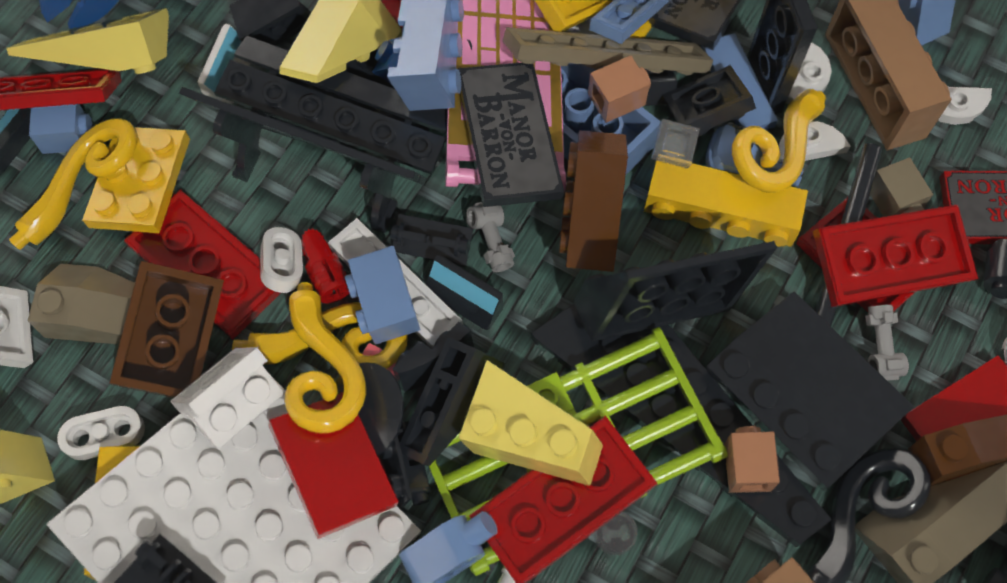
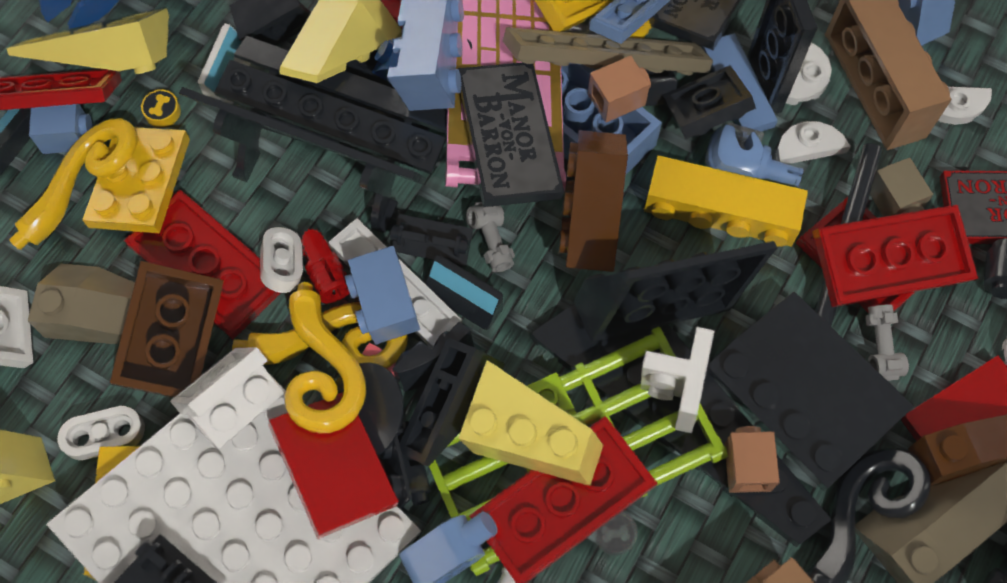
clear plate [651,119,700,168] -> none
yellow plant [732,89,826,193] -> none
none -> tile [141,90,181,128]
none -> white bracket [641,327,714,433]

